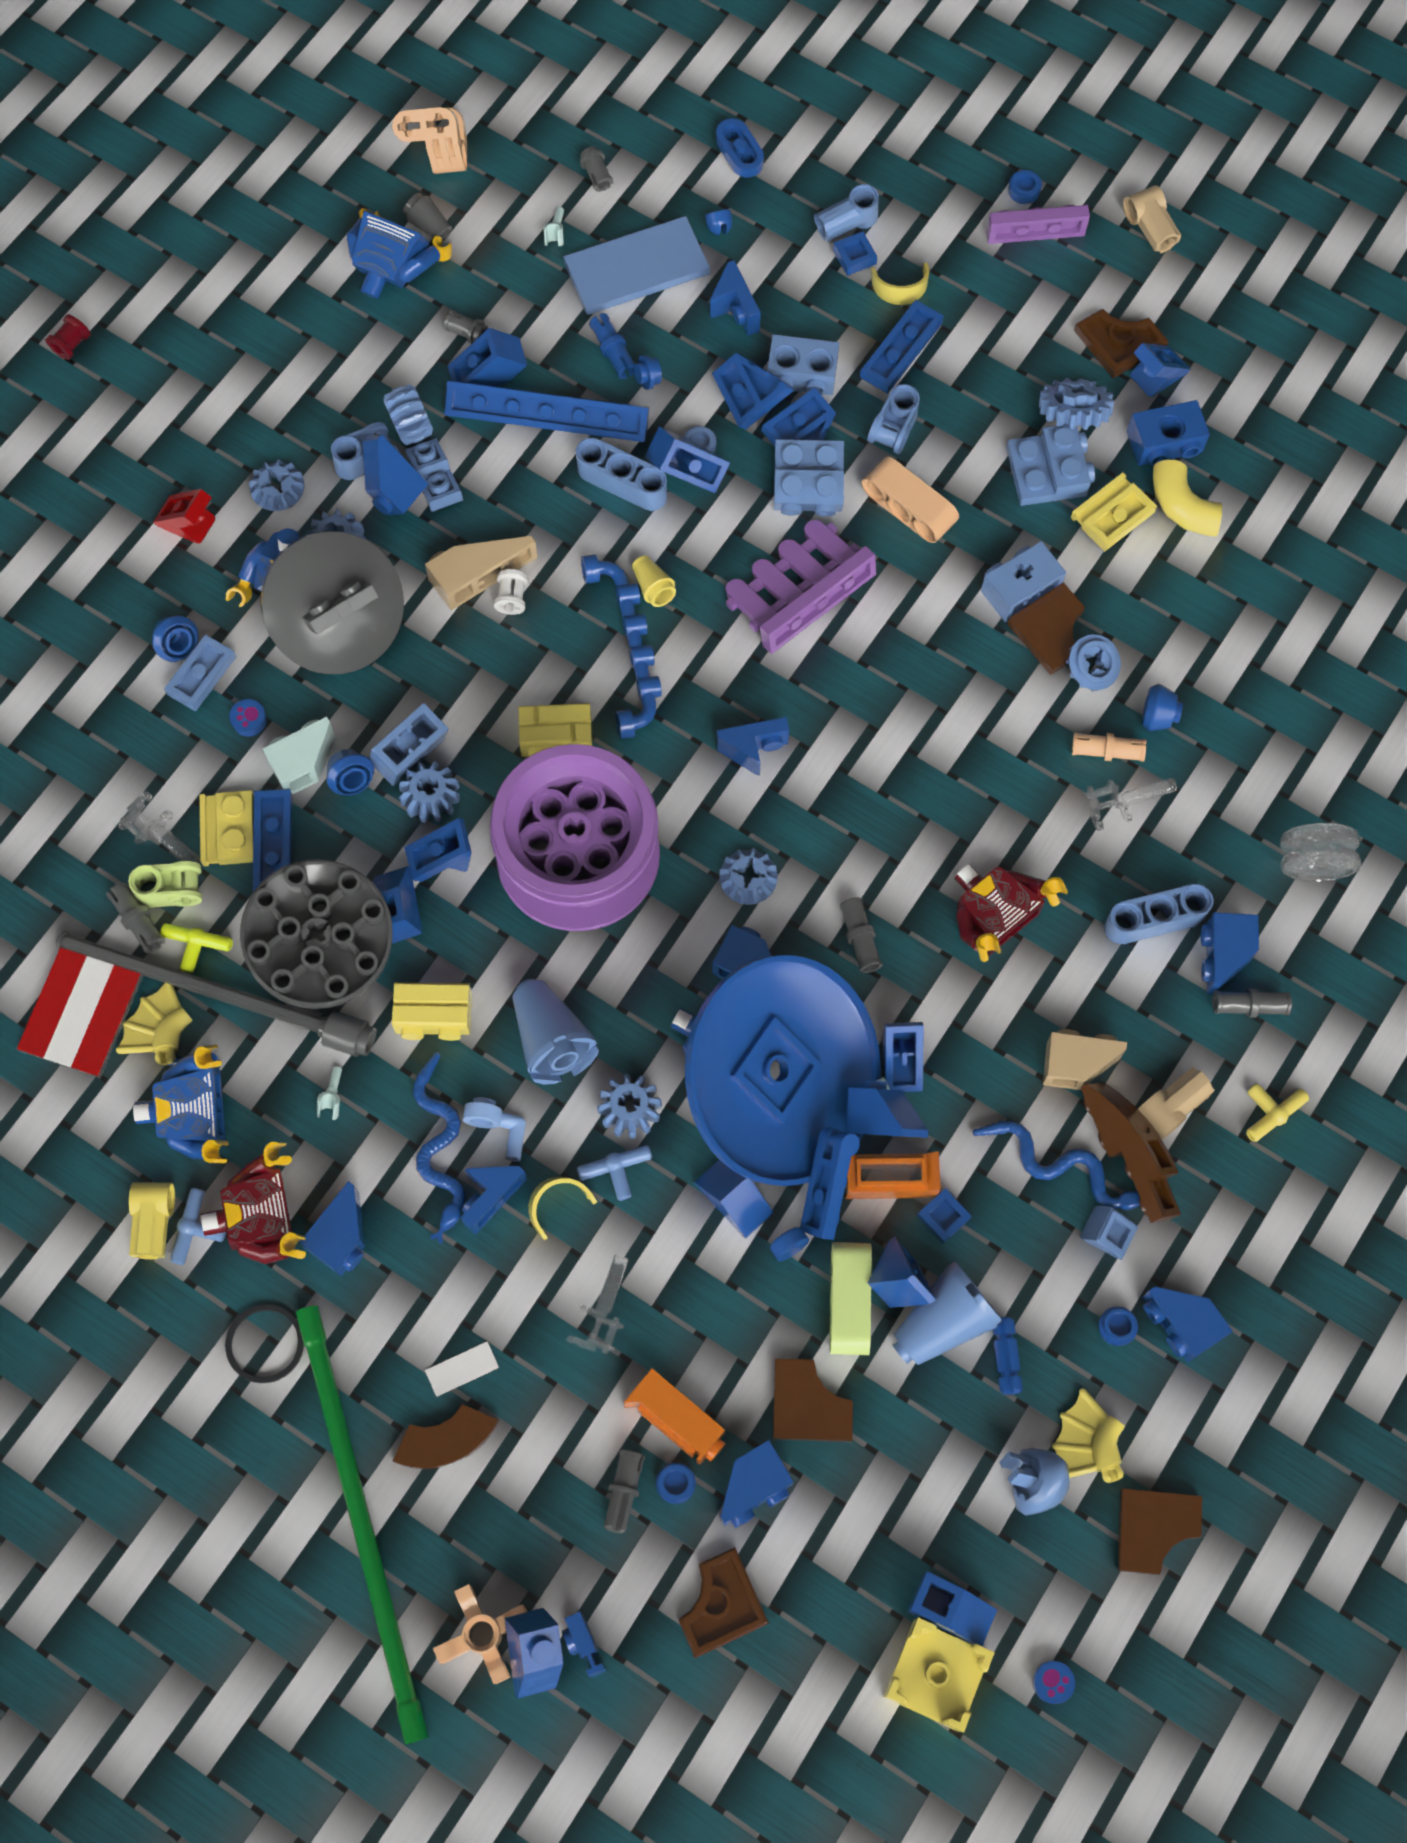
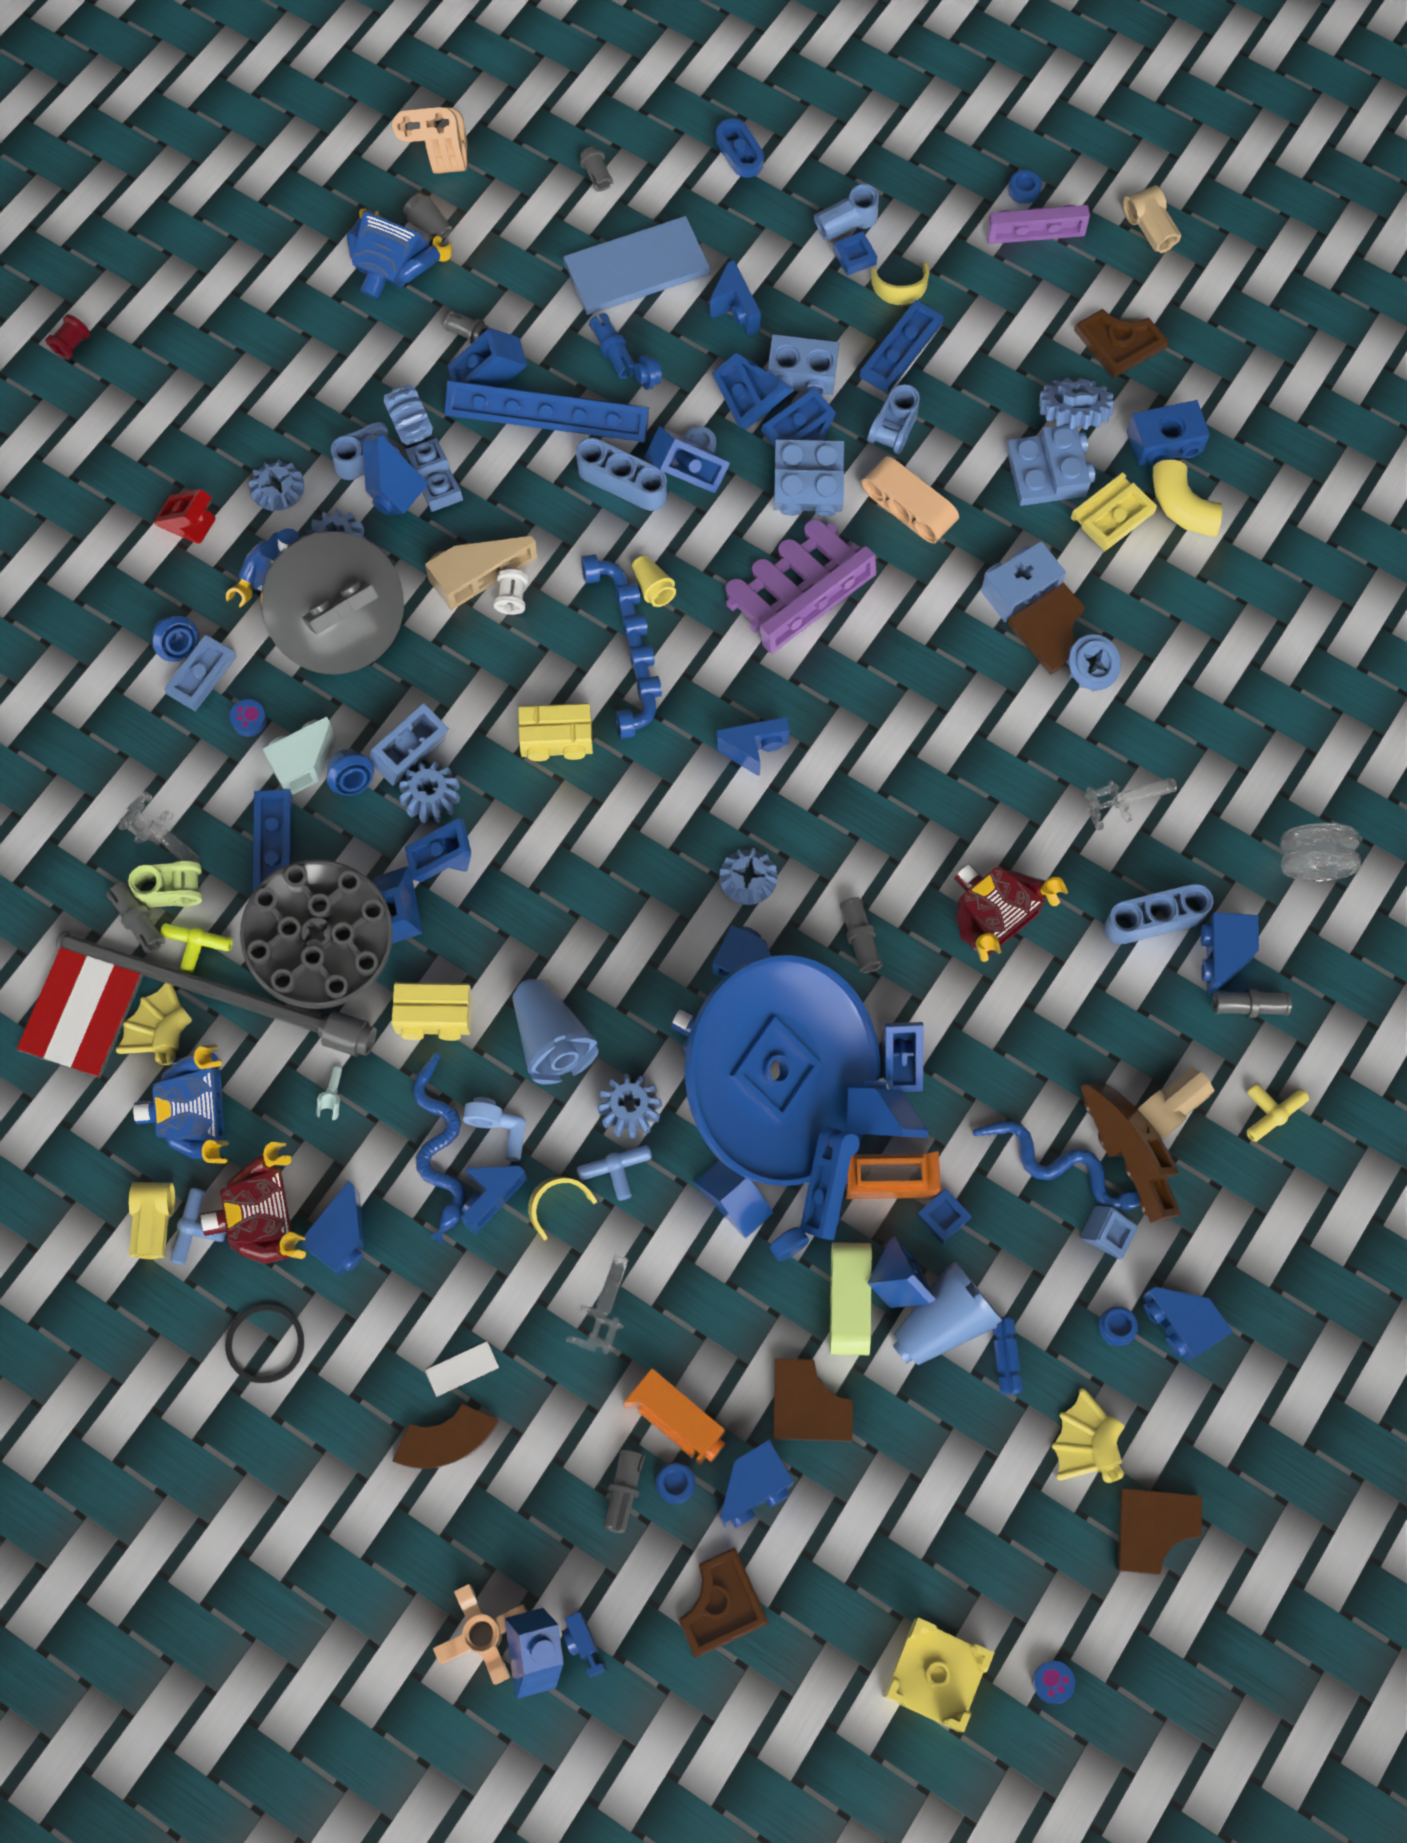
light yellow plate [199,790,254,866] -> none
green piece [296,1305,429,1745] -> none
medium lavender wheel [490,744,660,931] -> none
light aqua hand [543,207,564,246] -> none
blue hinge [705,209,732,236] -> none
blue slope [907,1571,997,1646] -> none
medium blue piece [999,1448,1070,1516] -> none
tan slope [1043,1029,1127,1090] -> none
light nougat pin [1072,732,1147,762] -> none
blue slope [1130,343,1191,397] -> none
blue cone [1142,683,1183,732] -> none

